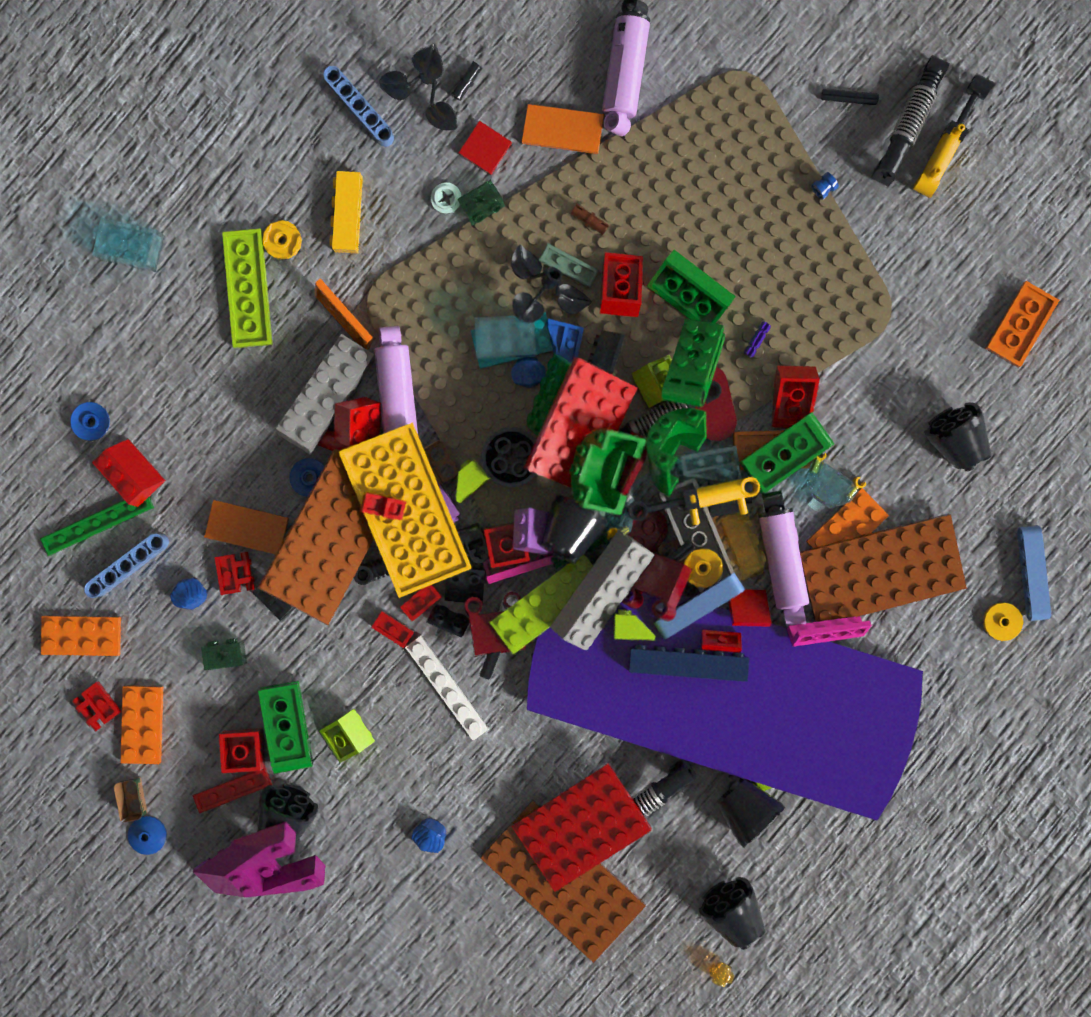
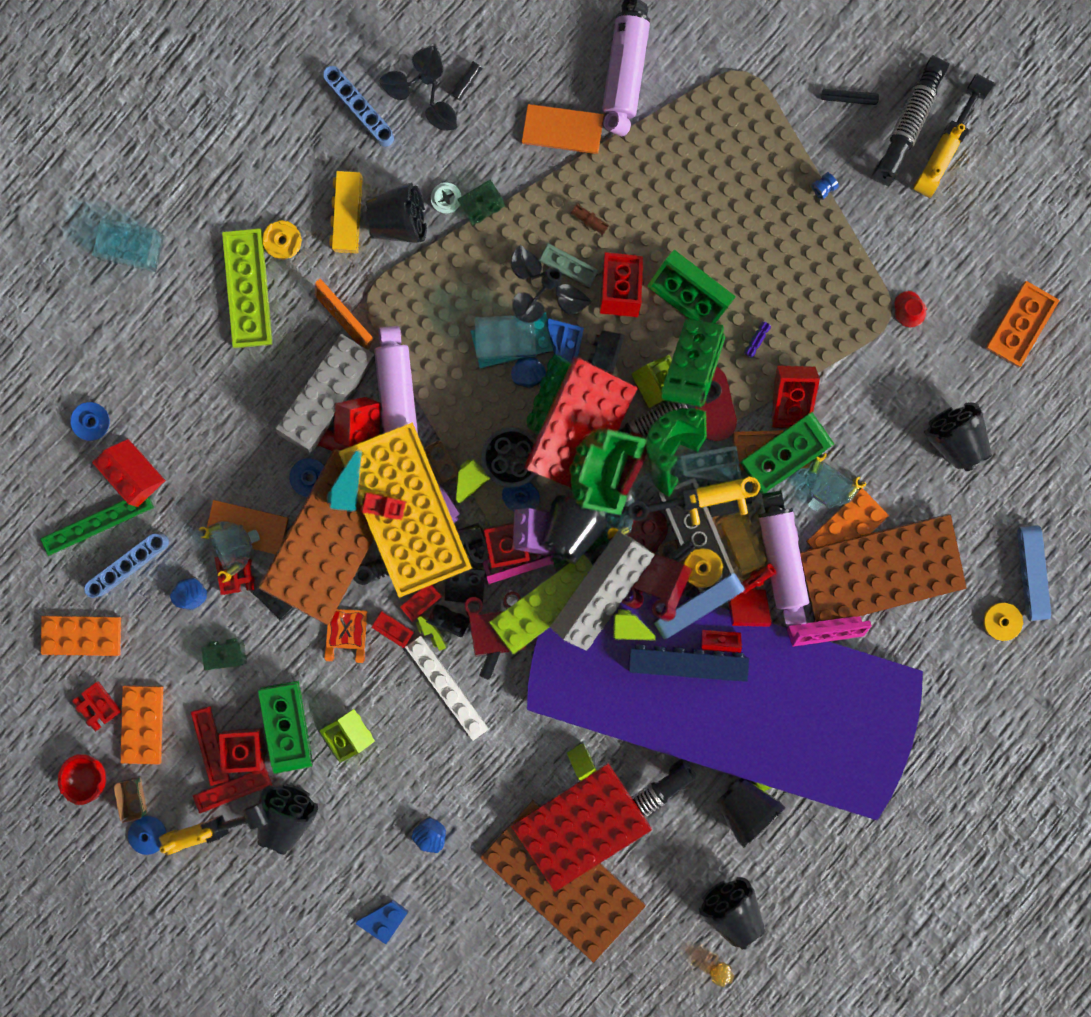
magenta wedge [193,822,325,898] -> none
red tile [459,121,512,175] -> none
none -> red cylinder [58,754,106,805]
none -> piece [159,803,269,856]
none -> red tile [190,706,230,786]
none -> clear light blue torso [199,521,260,583]
none -> flag [324,609,367,663]
none -> teal slope [327,450,362,511]
none -> blue wing [356,900,408,944]
none -> black cone [363,182,427,243]
none -> lime slope [416,615,447,651]
none -> blue dish [502,482,540,512]
none -> lime slope [567,743,597,781]
none -> red pin [741,564,776,594]
none -> red hat [894,291,927,328]

